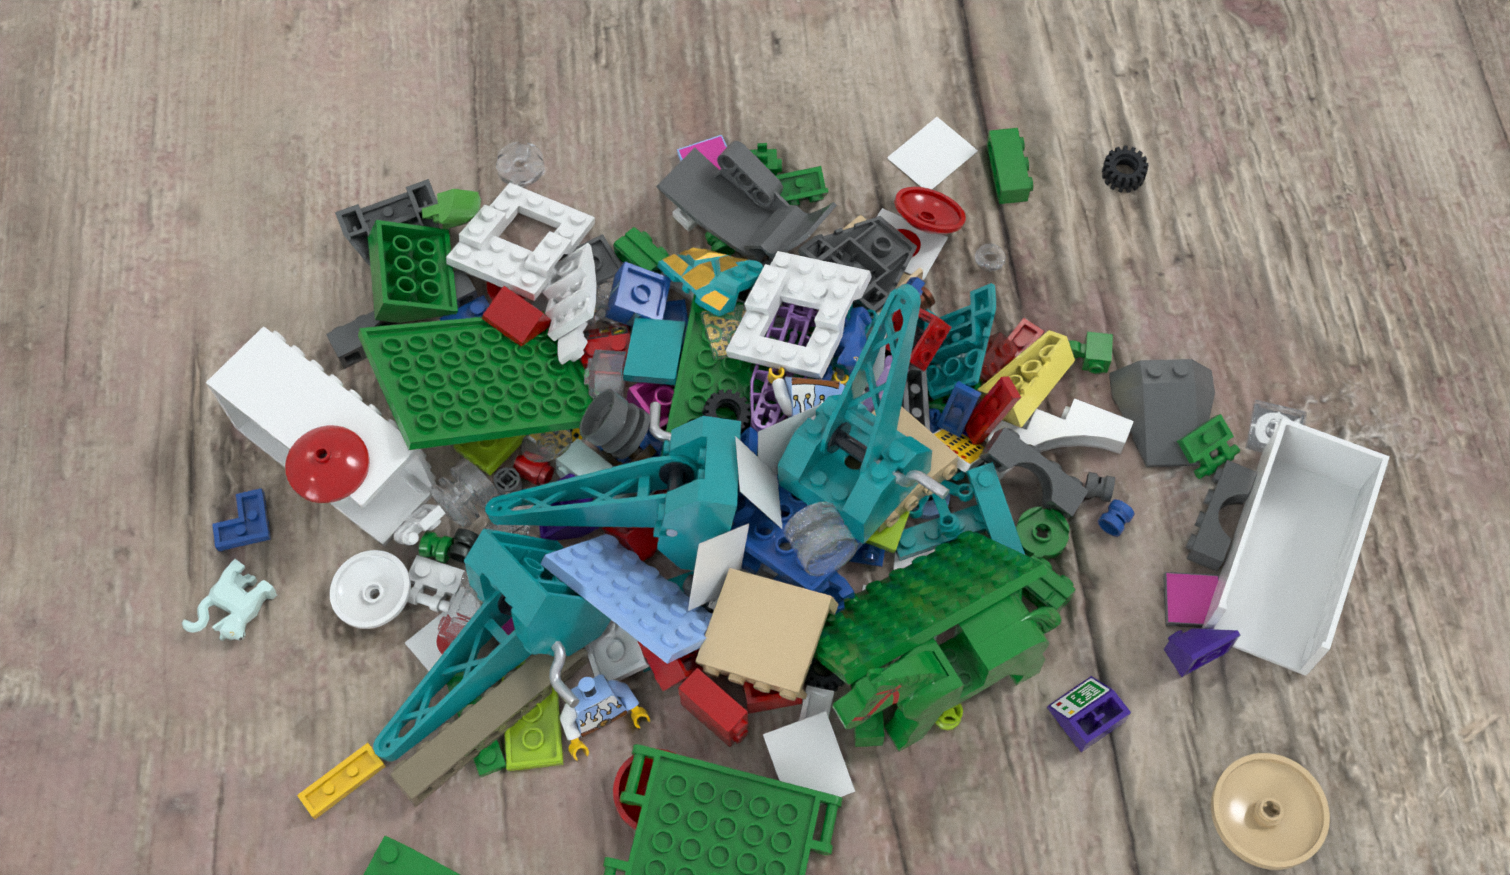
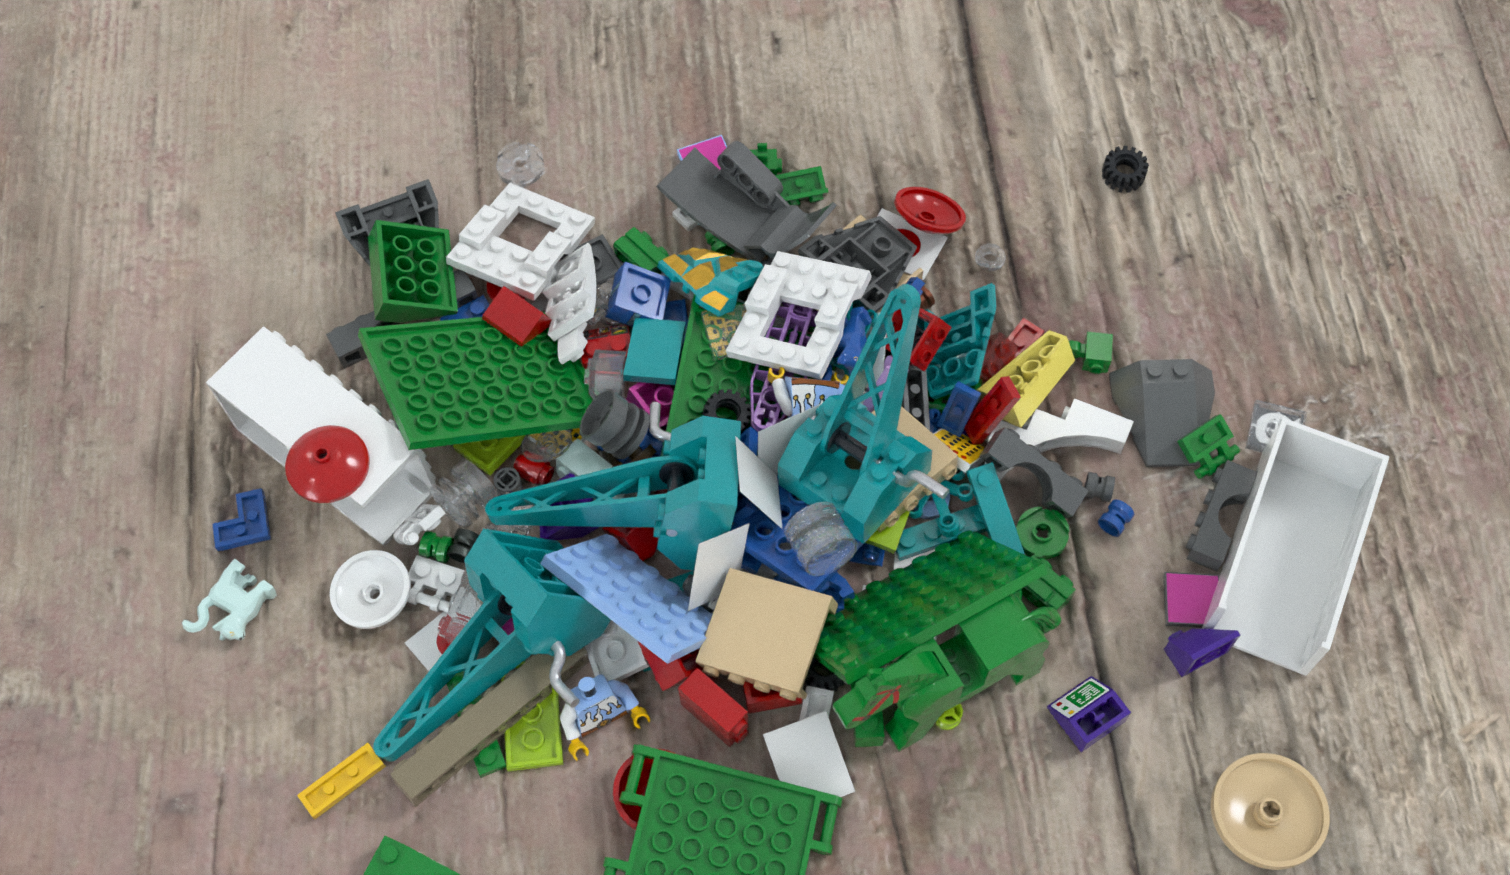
bright green brick [422,189,481,229] -> none
white sticker [887,117,978,189] -> none
green brick [987,128,1034,204] -> none

